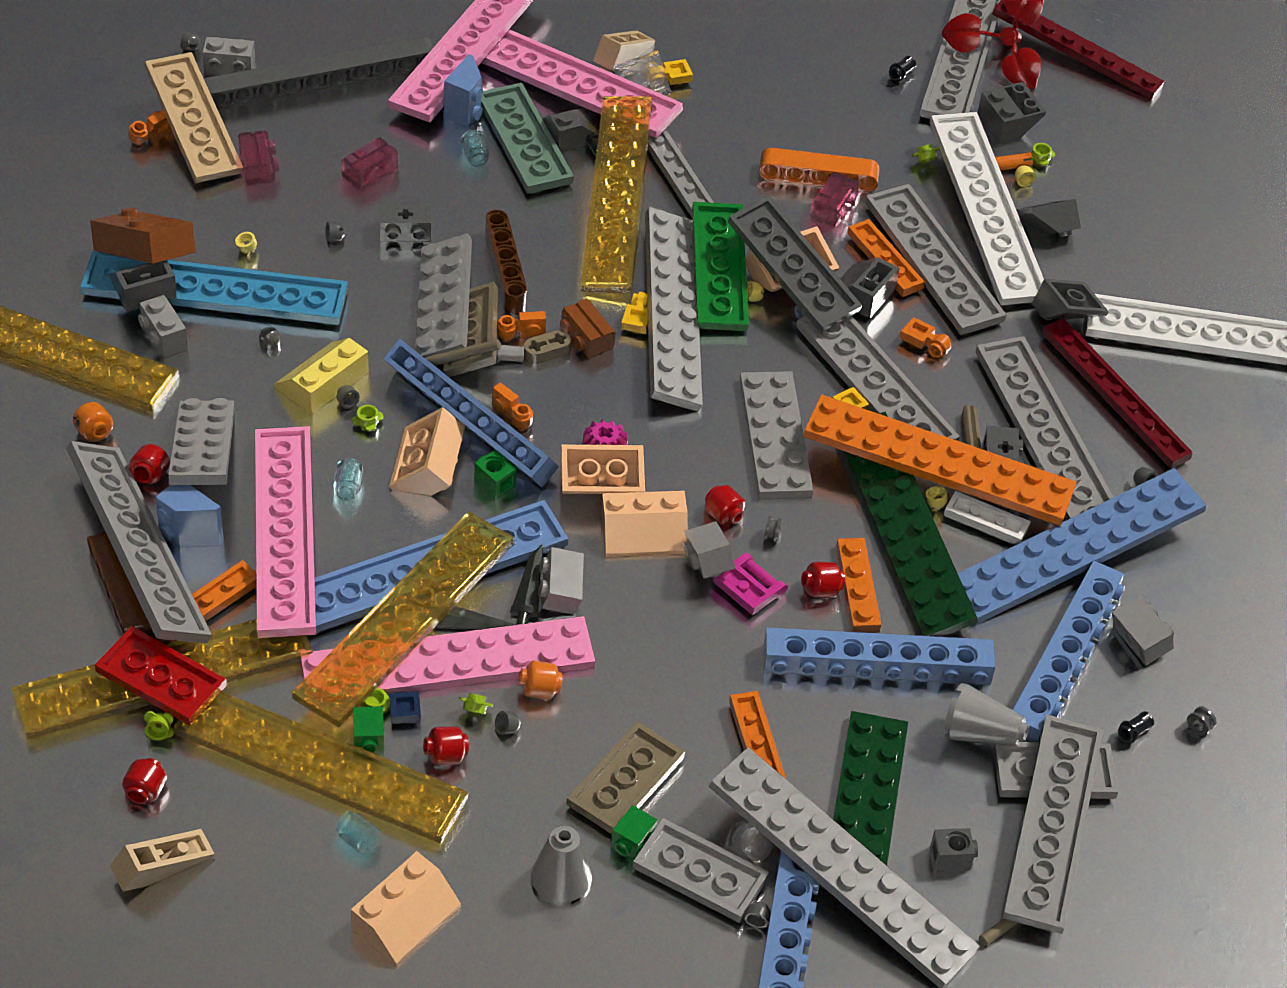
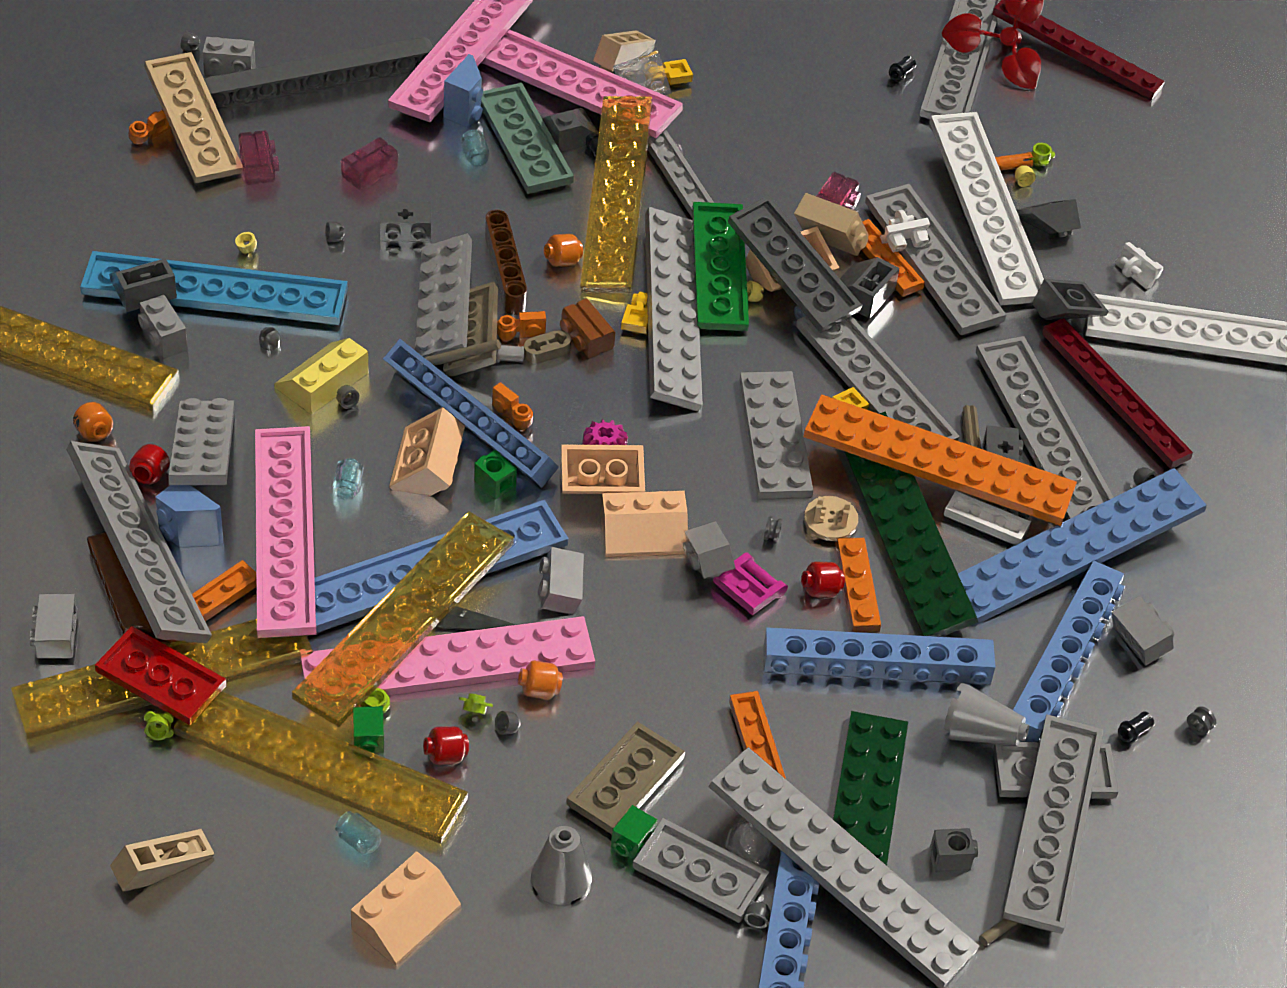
dark orange brick [90,207,196,263] -> none
red head [122,758,167,804] -> none
lime plate [352,405,384,431] -> none
dark blue plate [390,691,421,724] -> none
pearl dark grey bar [510,543,543,625] -> none
red head [705,485,745,526] -> none
orange beam [759,148,879,192] -> none
orange plate [900,317,951,358] -> none
lime plate [912,144,940,163] -> none
light yellow hinge [926,486,948,510] -> none
dark grey slope [977,82,1046,144] -> none
none -> light grey brick [30,594,77,658]
none -> orange head [544,234,583,267]
none -> tan brick [794,193,869,256]
none -> tan plate [804,496,858,541]
none -> white hips [880,210,930,253]
none -> white hips [1115,242,1163,289]

